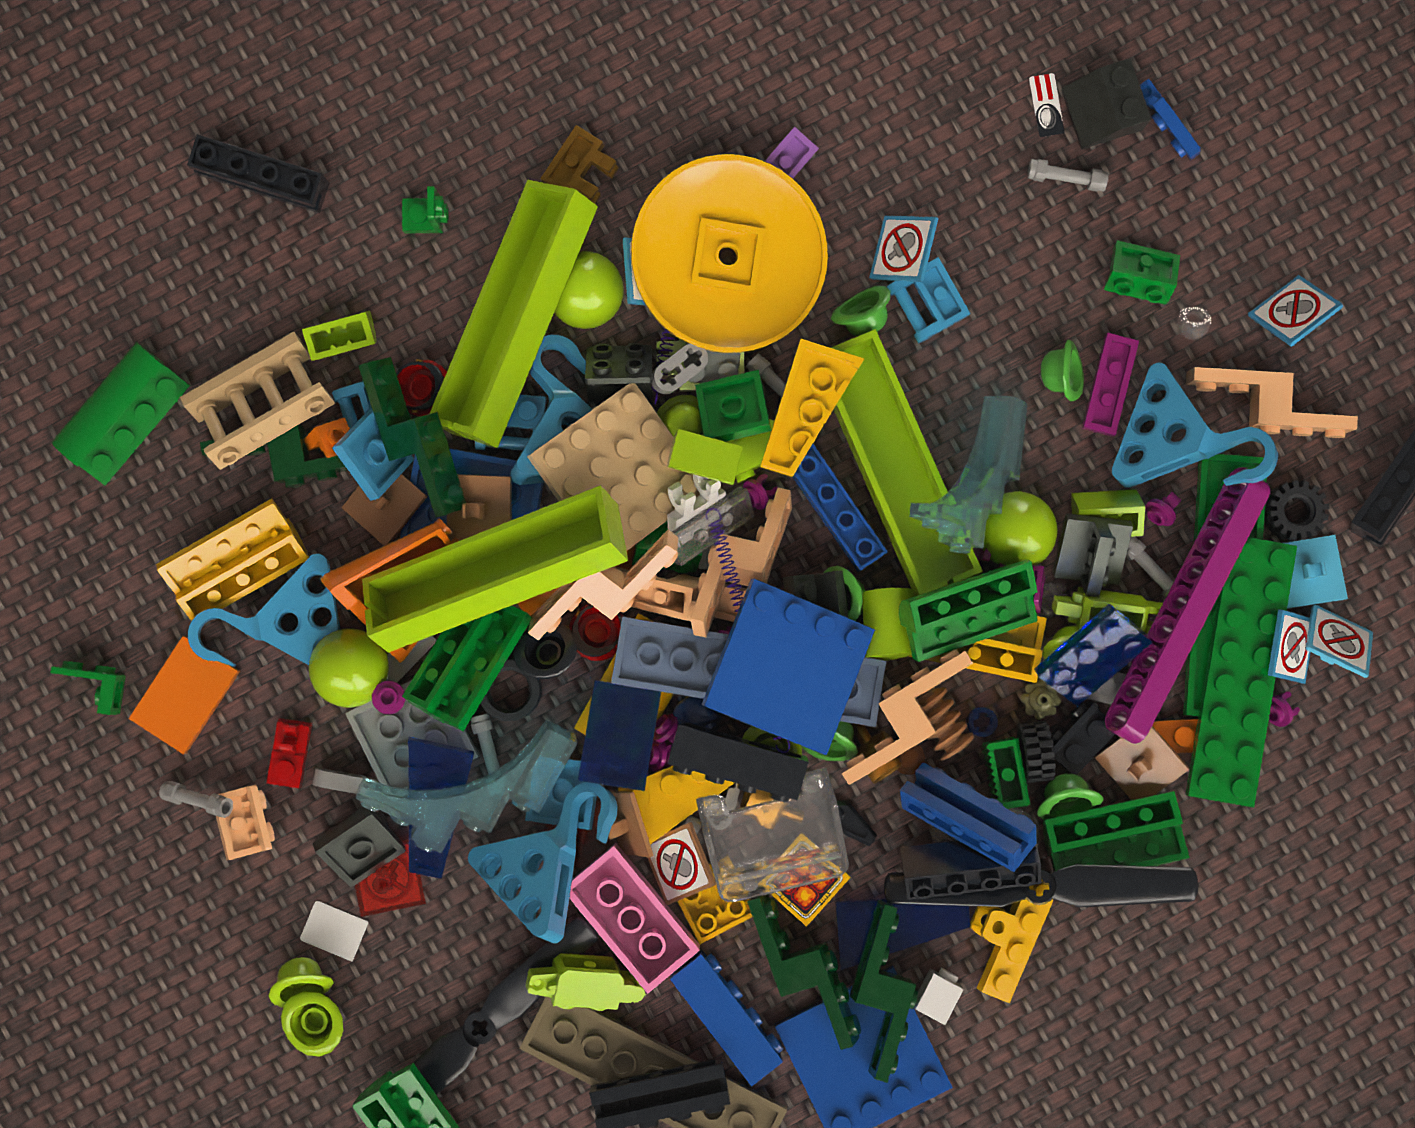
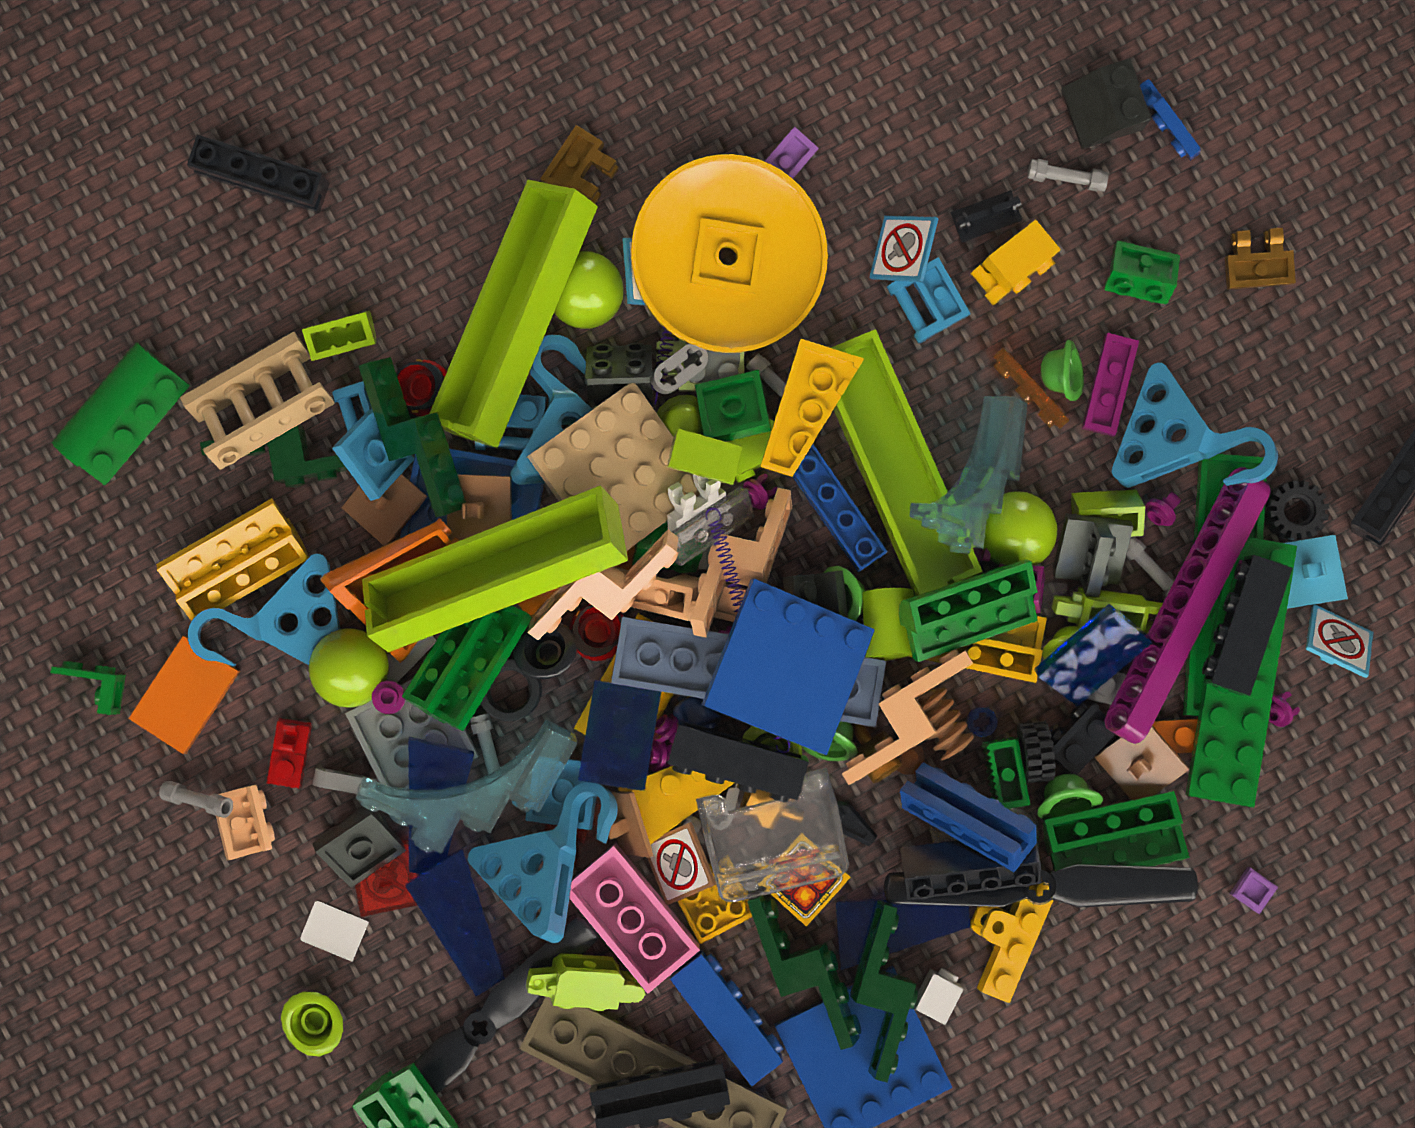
lime hat [269,957,334,1008] -> none
orange bracket [303,417,350,458] -> none
green bracket [402,186,449,234] -> none
bright green hat [831,286,891,337] -> none
olive plant [1020,679,1061,720] -> none
sticker [1029,73,1064,137] -> none
clear piece [1177,307,1212,340] -> none
light nougat bracket [1186,367,1358,438] -> none
piece [1248,275,1343,347] -> none
piece [1268,609,1311,684] -> none
none -> clear blue wing [405,847,505,997]
none -> black hinge [950,190,1022,243]
none -> yellow hinge [970,220,1061,305]
none -> clear orange plate [993,347,1070,430]
none -> black brick [1202,555,1293,696]
none -> pearl gold plate [1225,228,1296,289]
none -> medium lavender tile [1229,867,1278,914]

